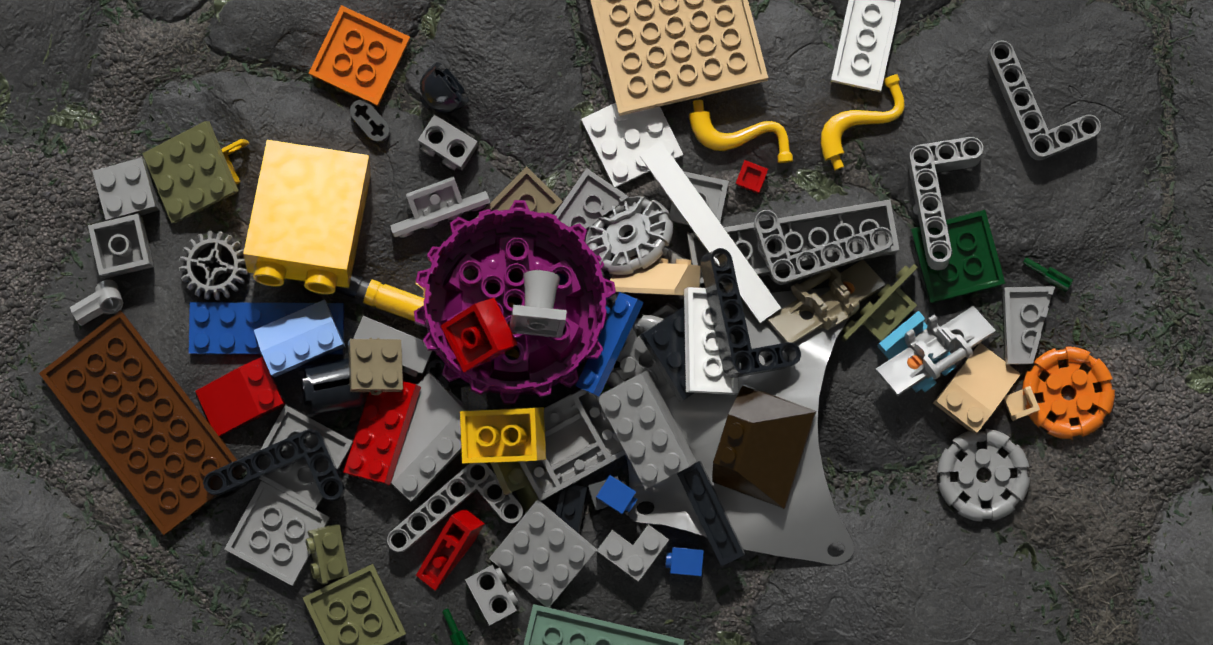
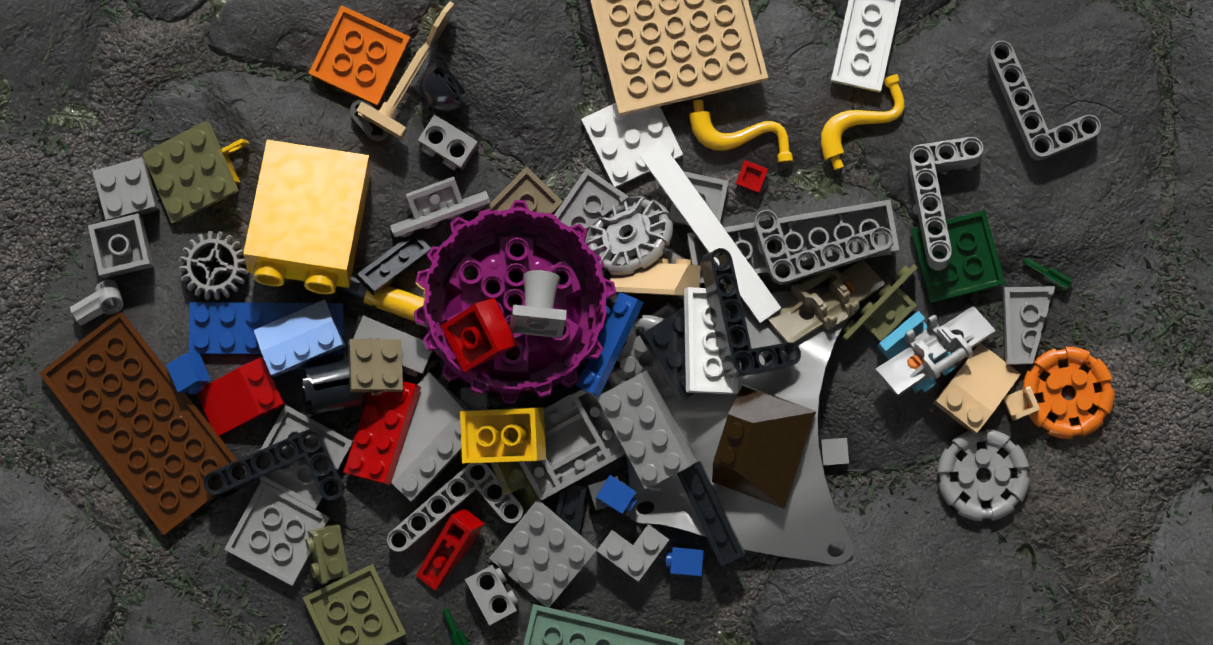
none -> blue brick [166,353,211,395]
none -> tan piece [356,1,455,140]
none -> plate [357,231,431,296]
none -> light grey tile [821,438,849,466]

